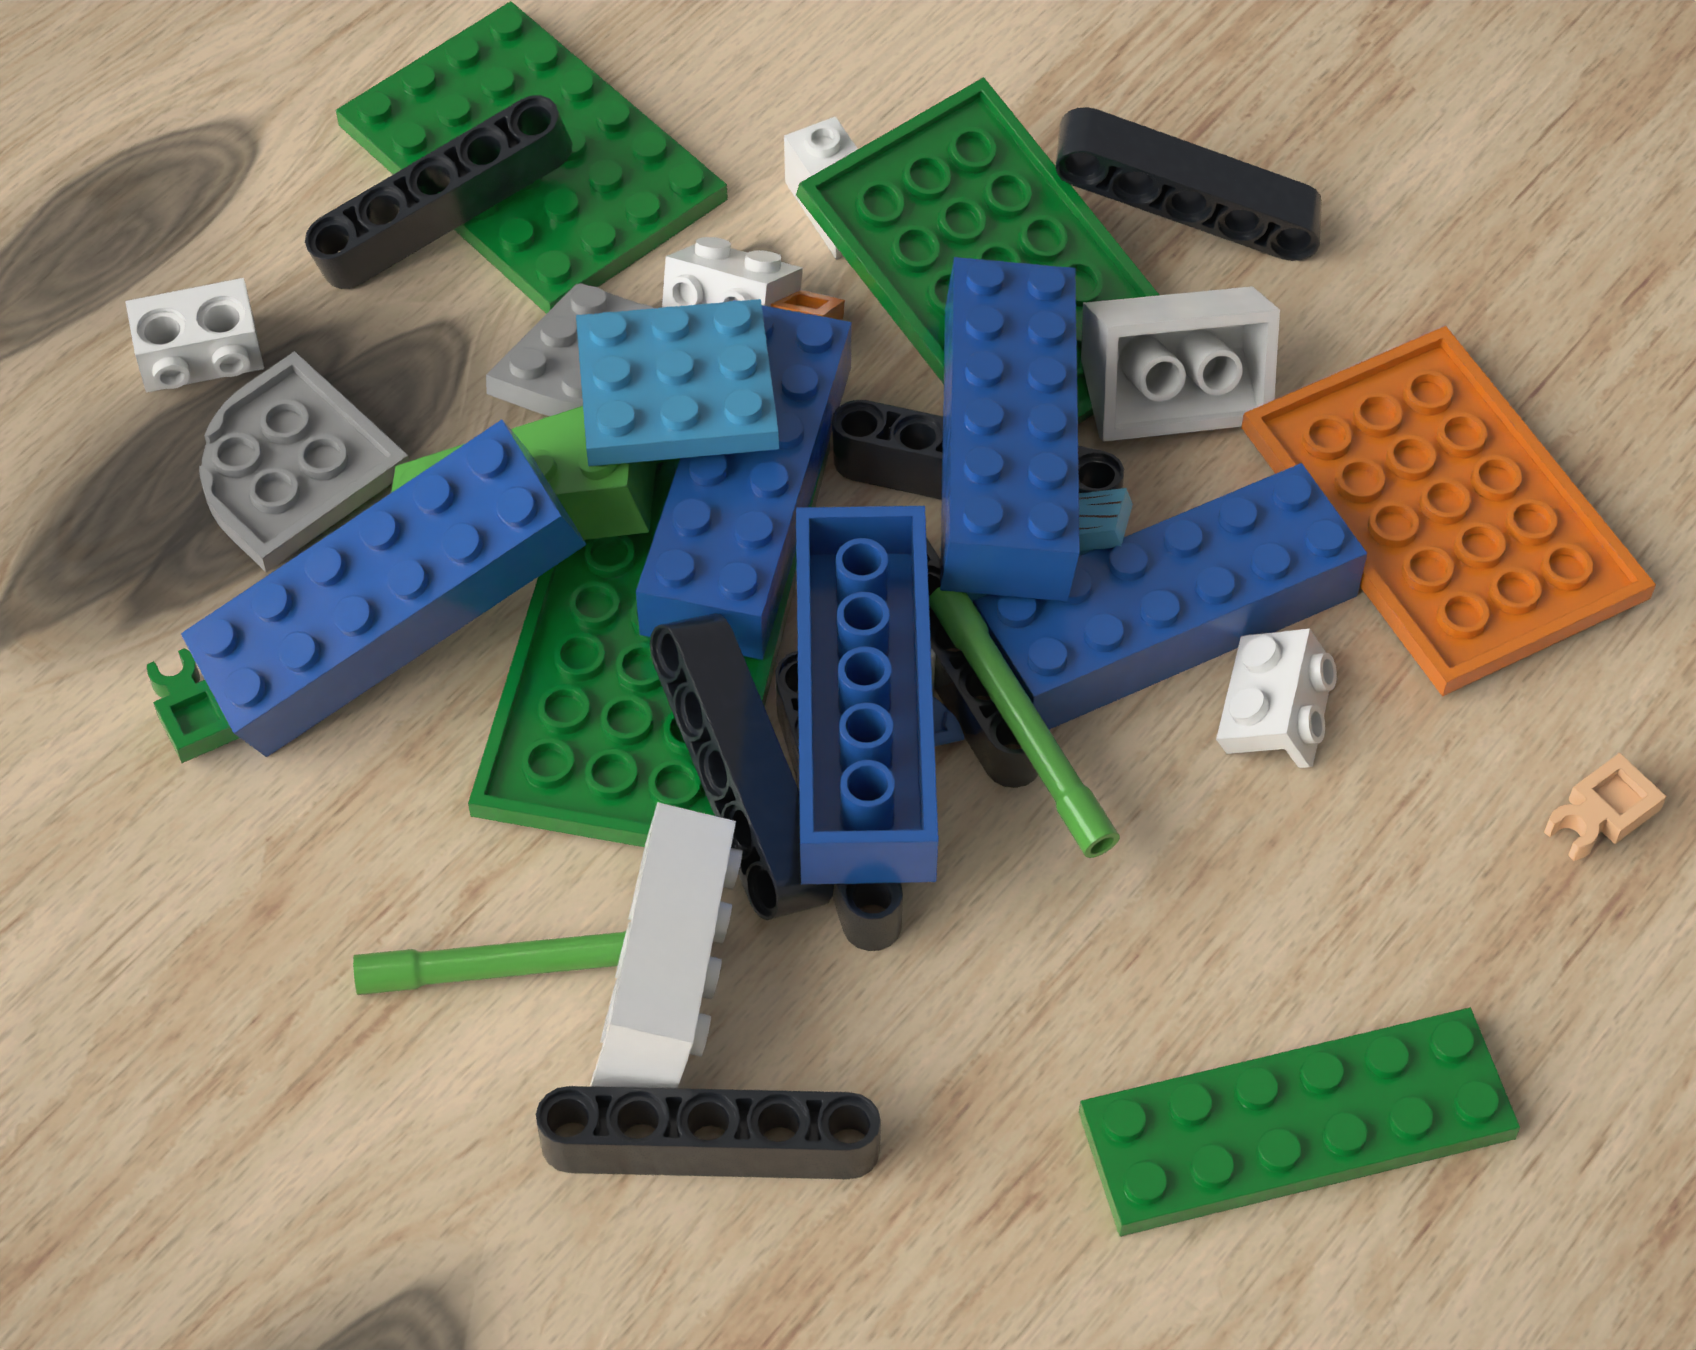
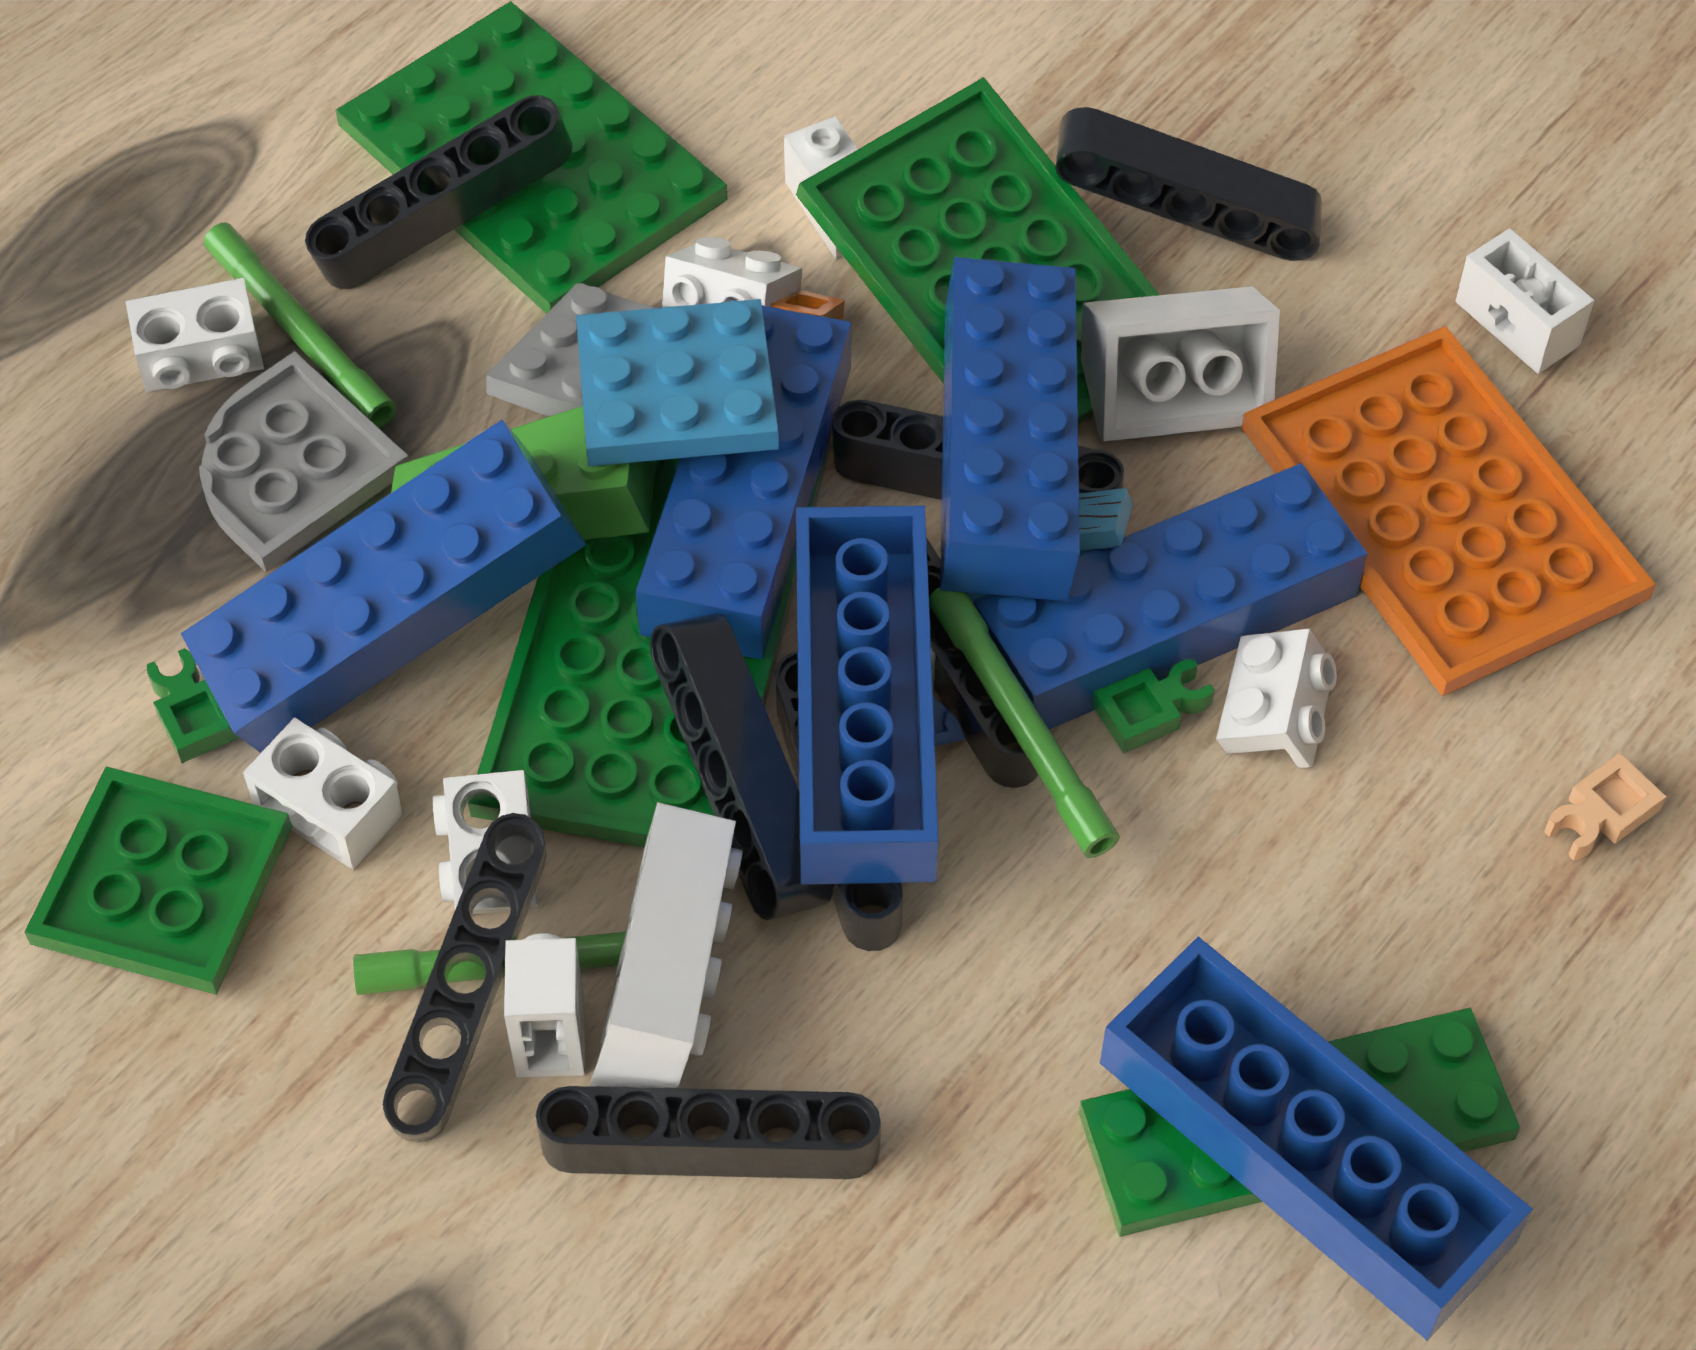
none -> green plate [24,766,292,995]
none -> bright green piece [204,222,396,429]
none -> white brick [243,717,403,870]
none -> black beam [382,813,547,1143]
none -> white brick [433,770,539,915]
none -> white brick [504,934,585,1078]
none -> green plate [1092,659,1215,754]
none -> blue brick [1100,936,1533,1341]
none -> white brick [1455,228,1594,374]

